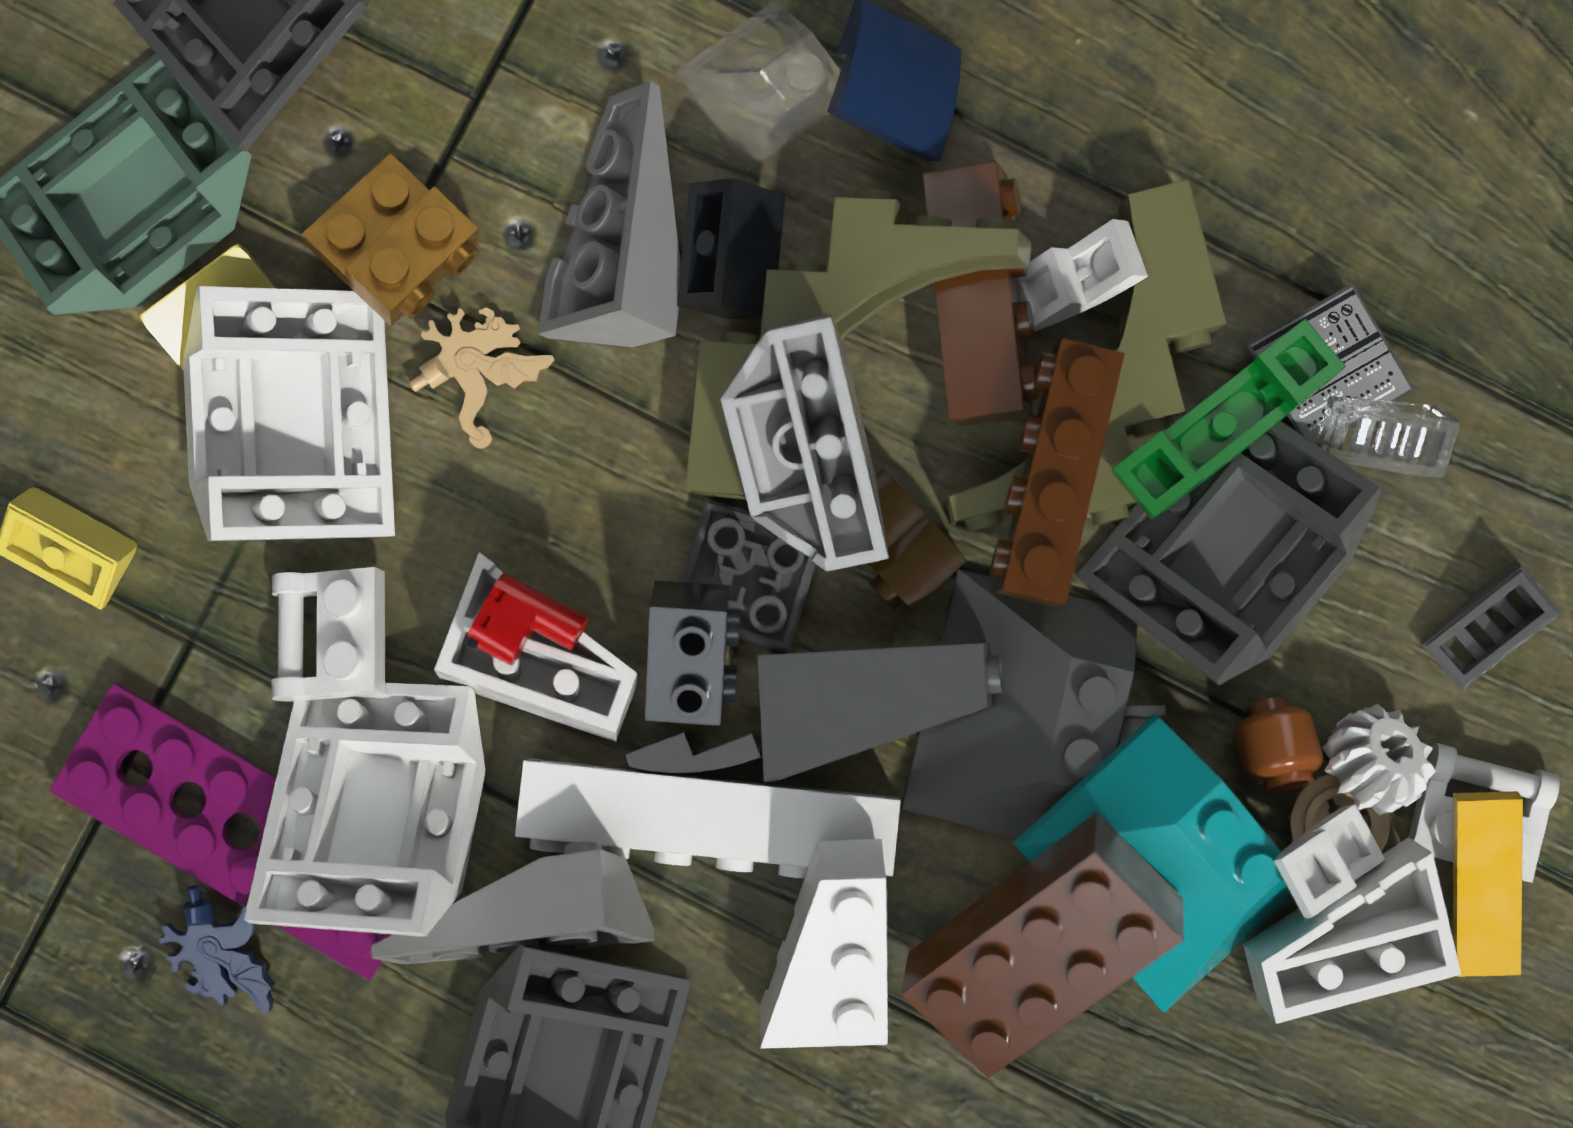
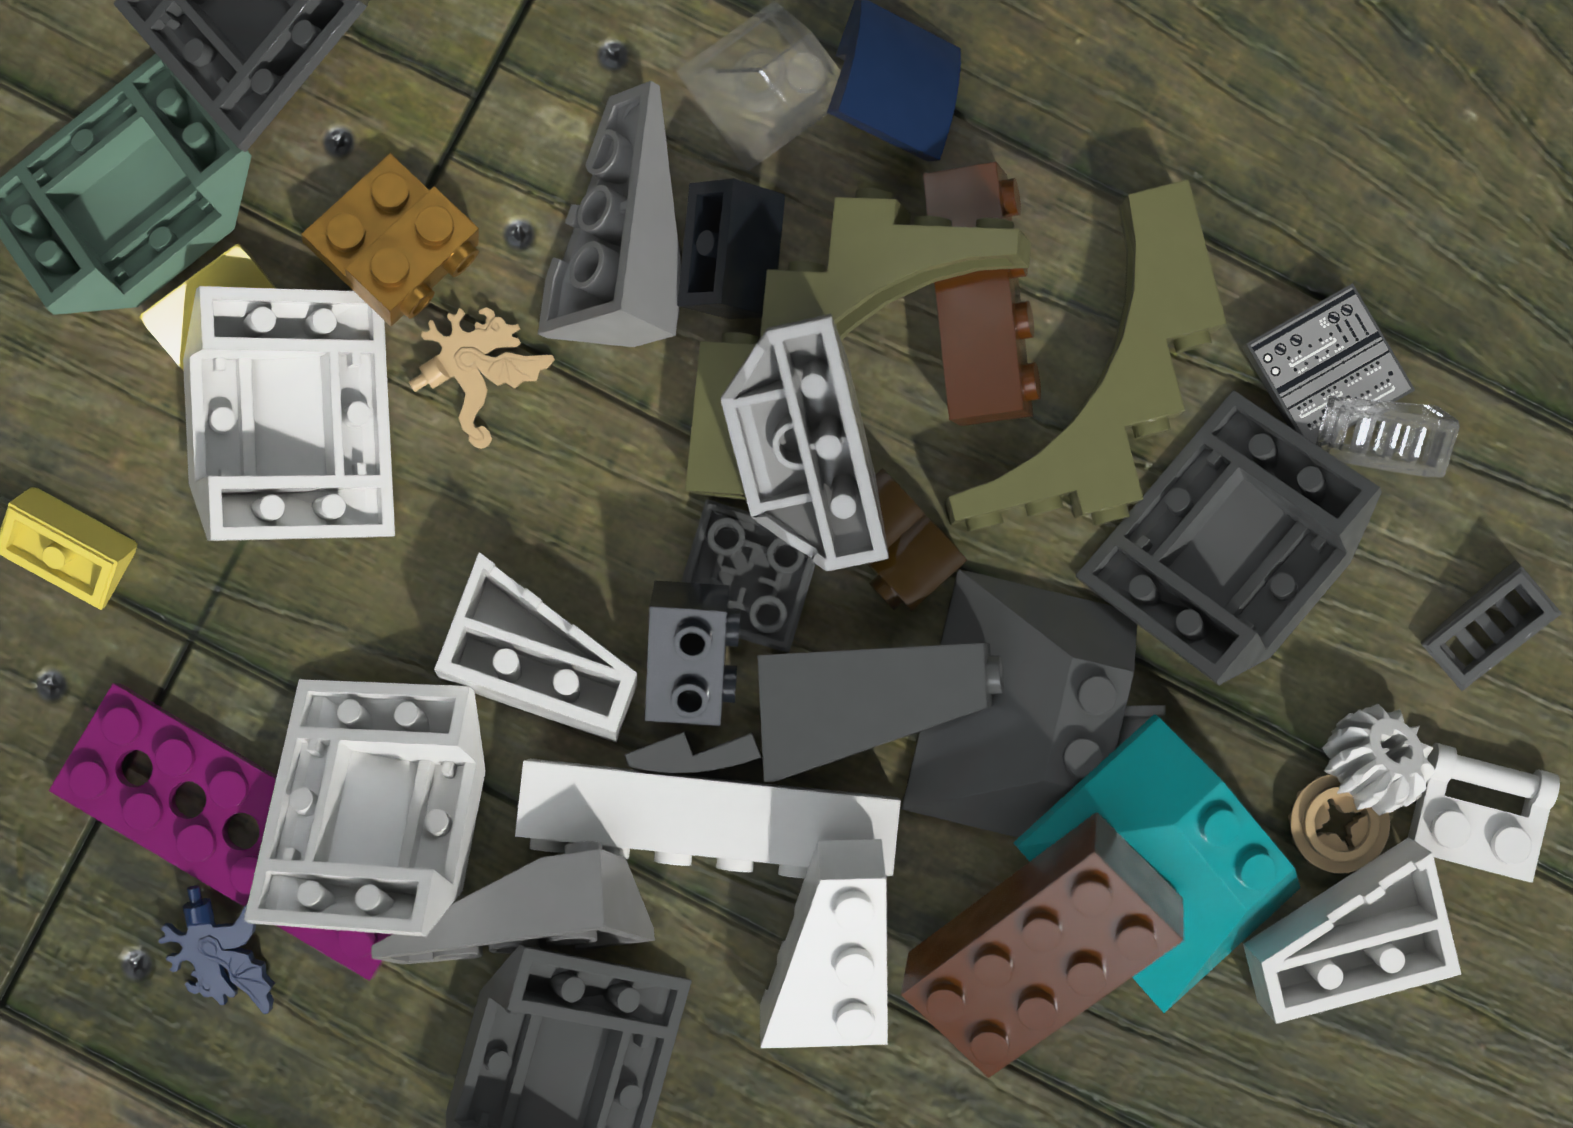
white plate [271,567,385,701] -> none
red piece [464,572,589,666] -> none
reddish brown brick [989,338,1125,607] -> none
white slope [1018,219,1148,331] -> none
green slope [1111,319,1346,520] -> none
dark orange head [1233,697,1323,794] -> none
white slope [1274,804,1386,918] -> none
yellow tile [1453,791,1523,977] -> none

